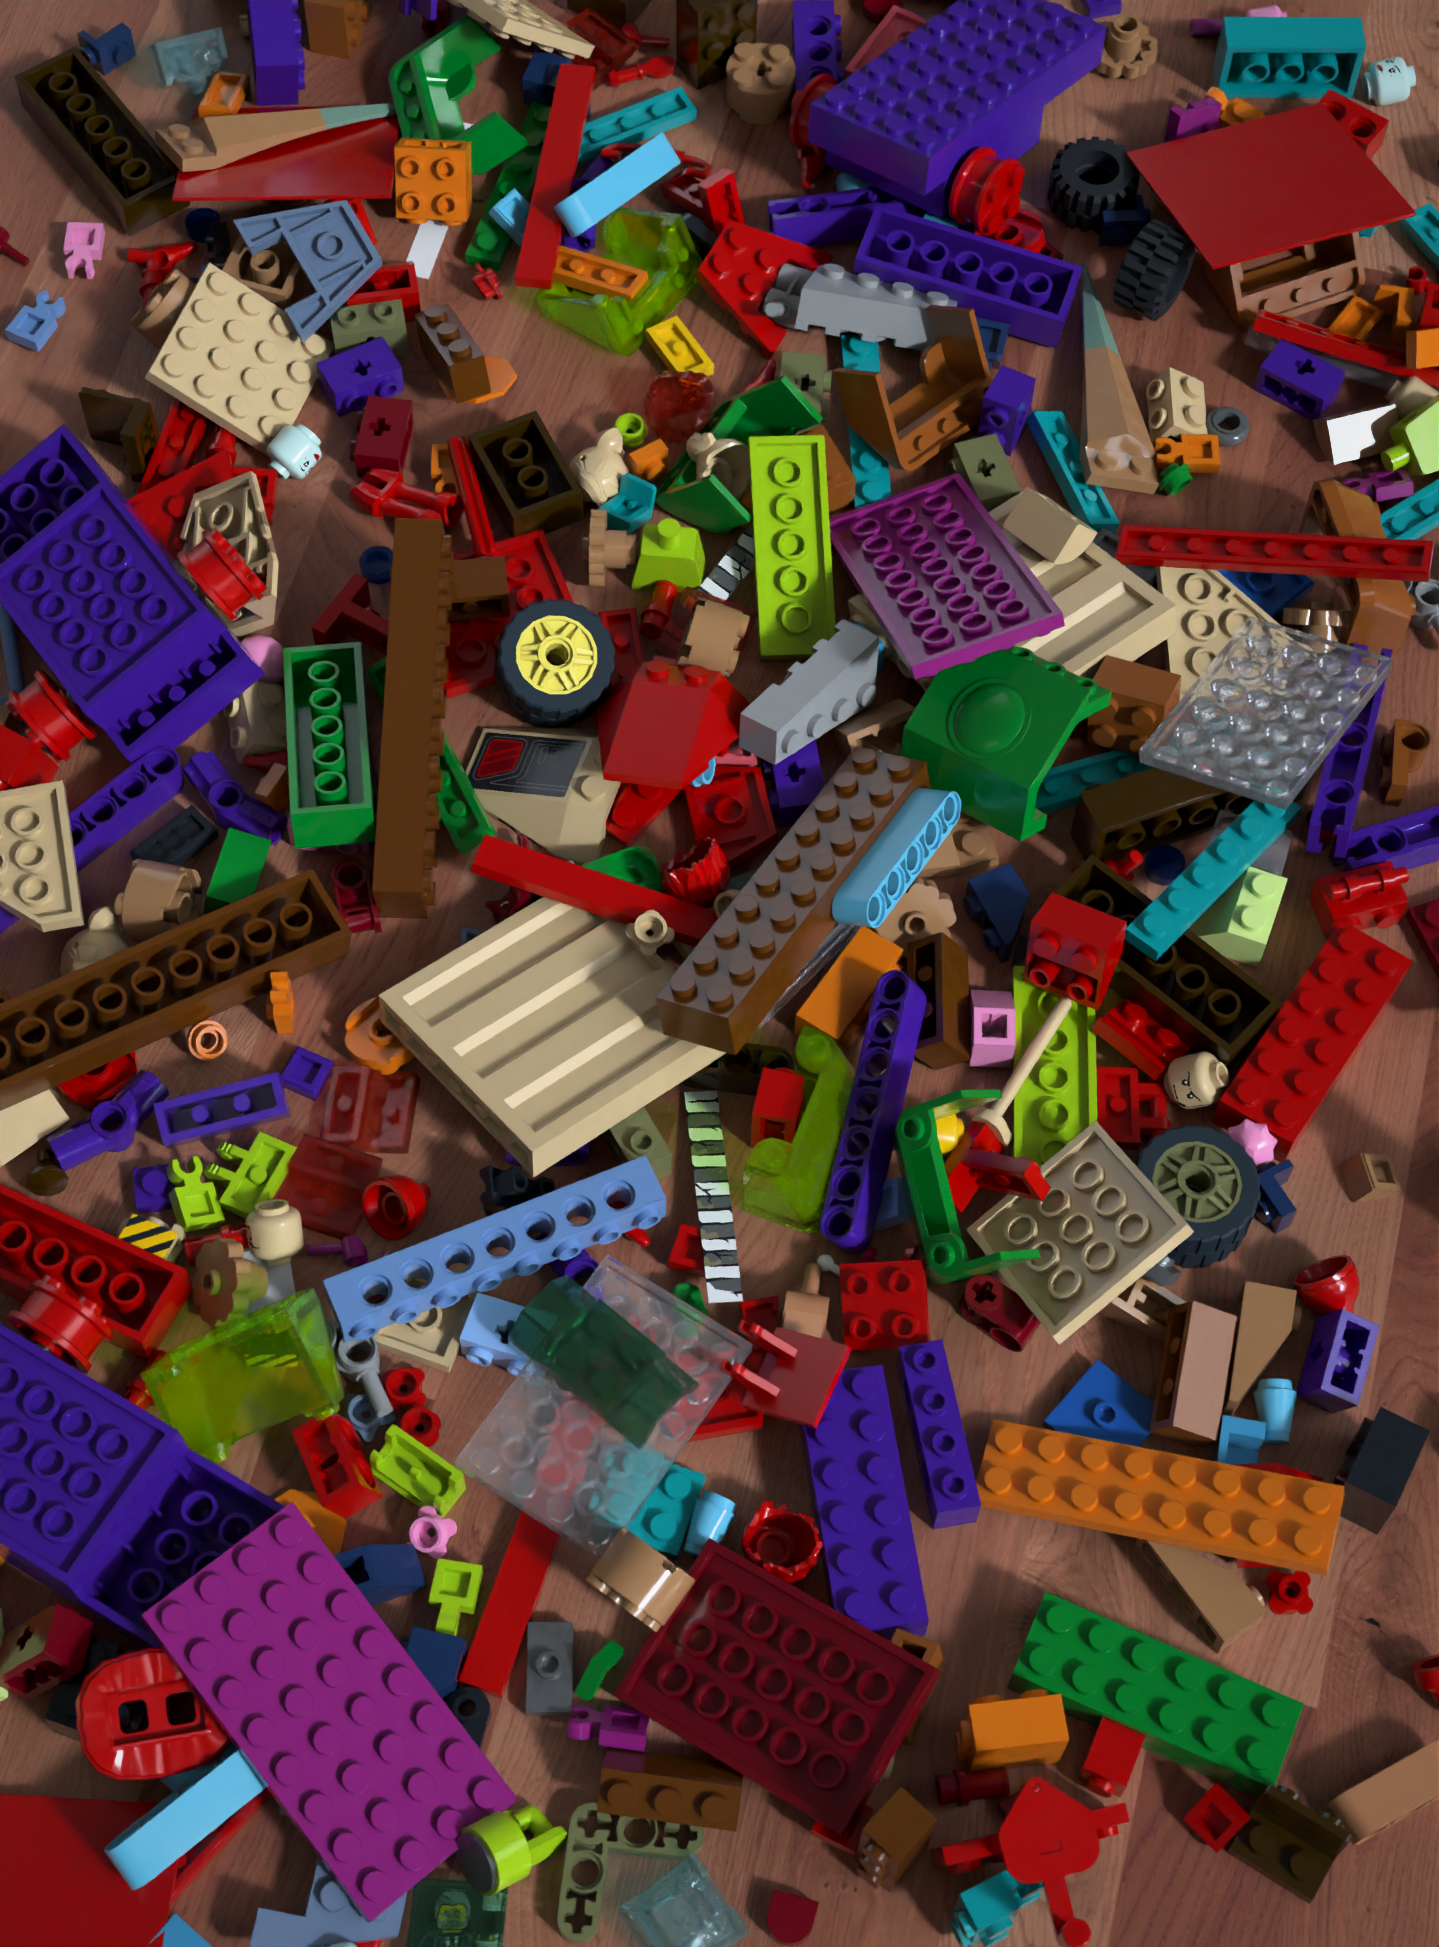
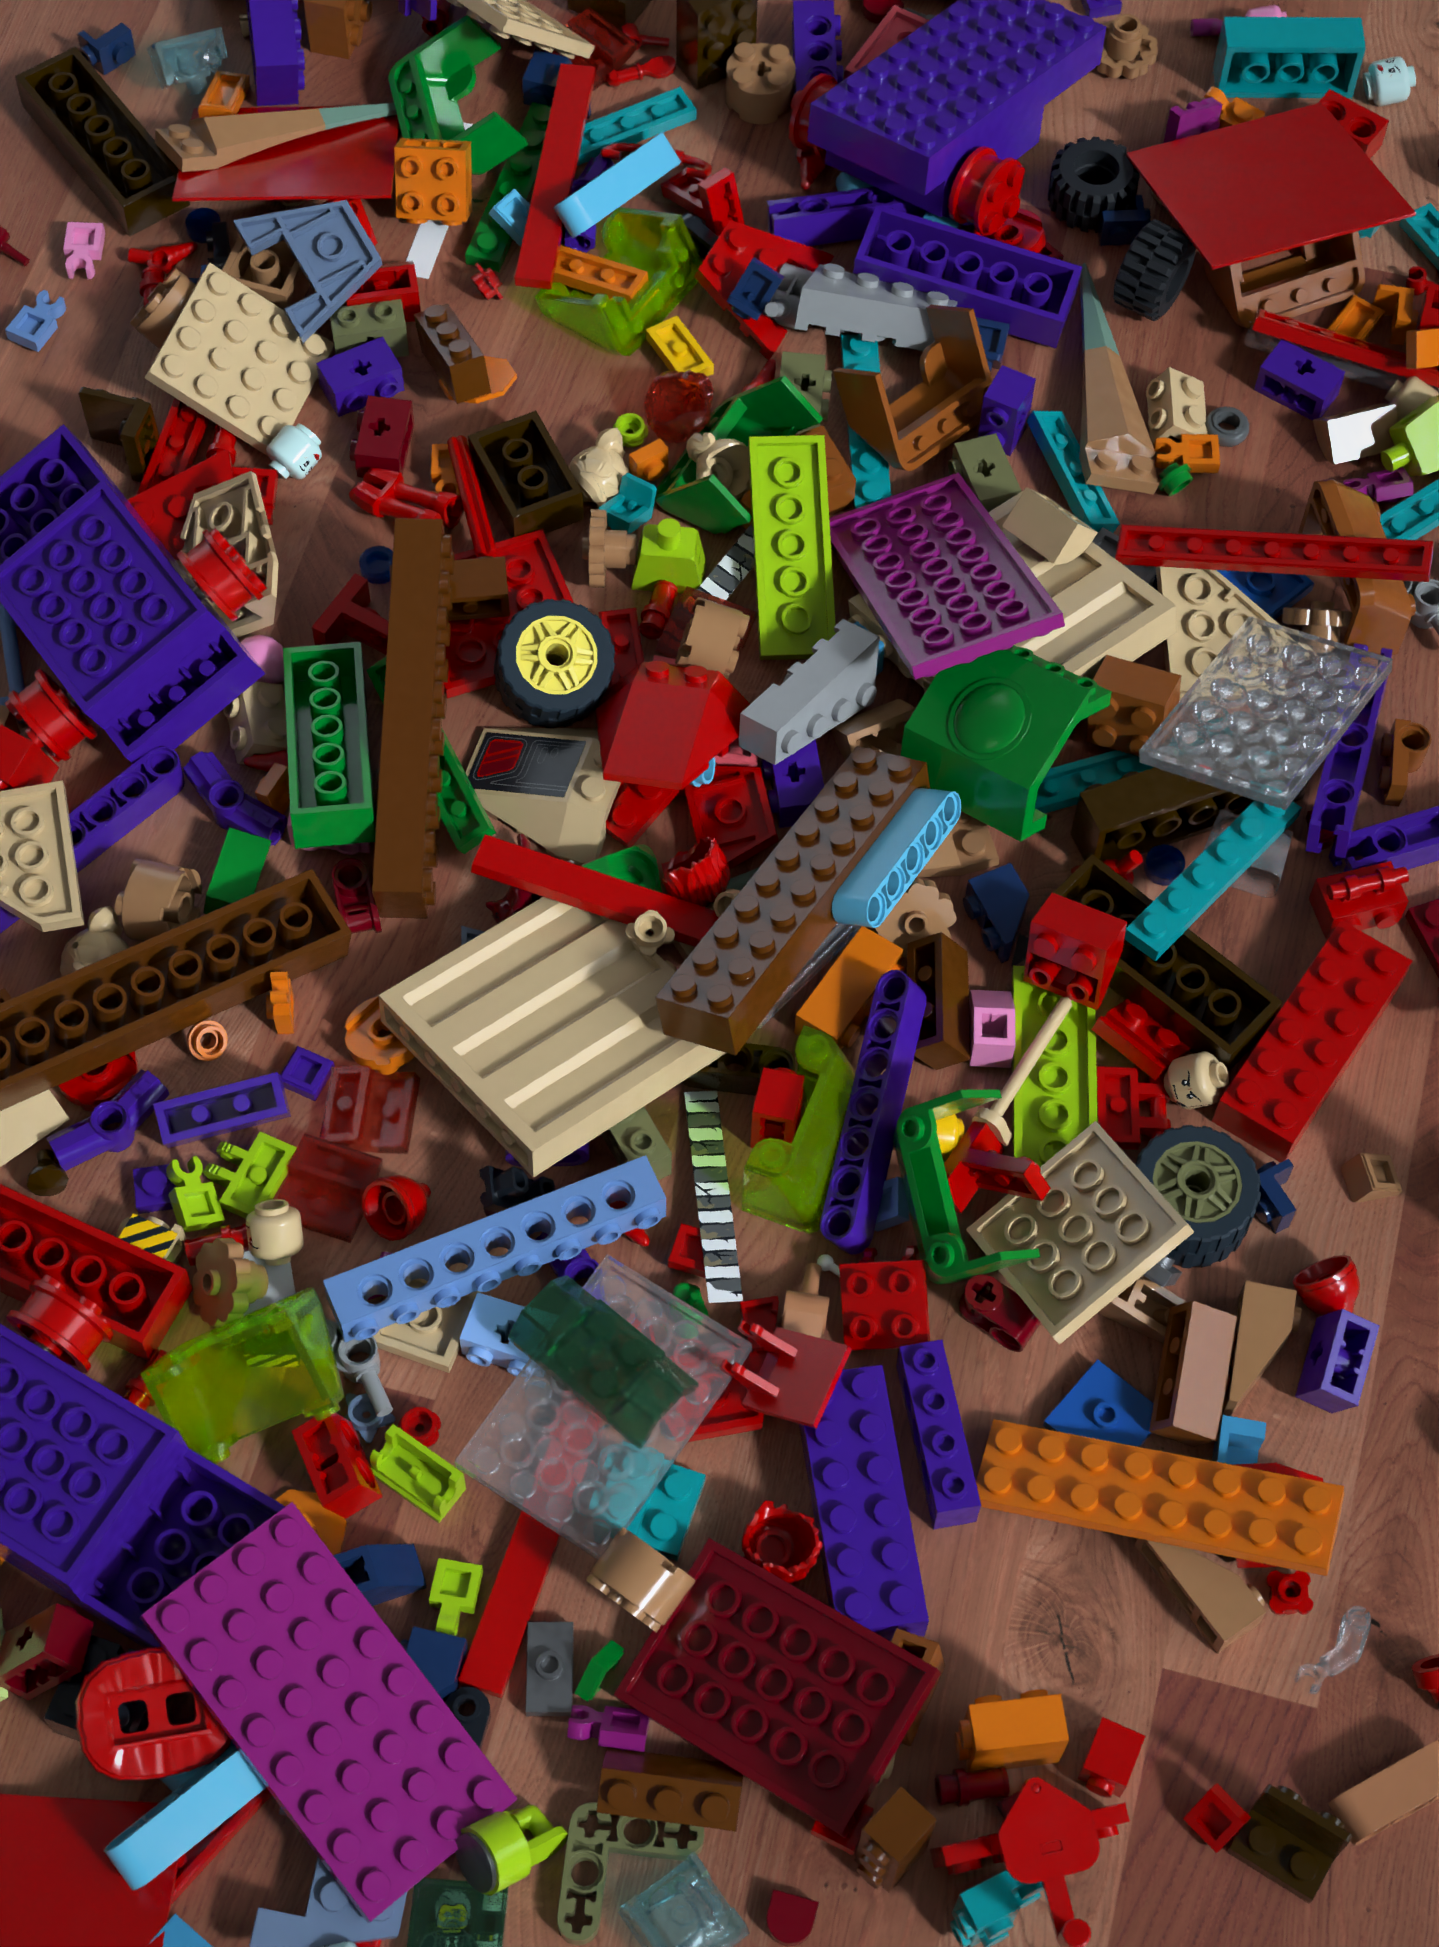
black plate [130,805,219,866] -> none
magenta hand [307,1236,368,1267] -> none
red plate [382,1367,427,1412] -> none
bright pink plate [408,1505,457,1559] -> none
medium azure cone [683,1491,737,1558] -> none
green brick [1007,1592,1304,1799] -> none
yellowish green slope [1188,867,1288,968] -> none
bright pink piece [1229,1119,1277,1168] -> none
medium azure cone [1253,1378,1297,1445] -> none
black piece [1331,1407,1430,1535] -> none
none -> dark blue bracket [726,257,784,320]
none -> clear arm [1295,1606,1371,1694]

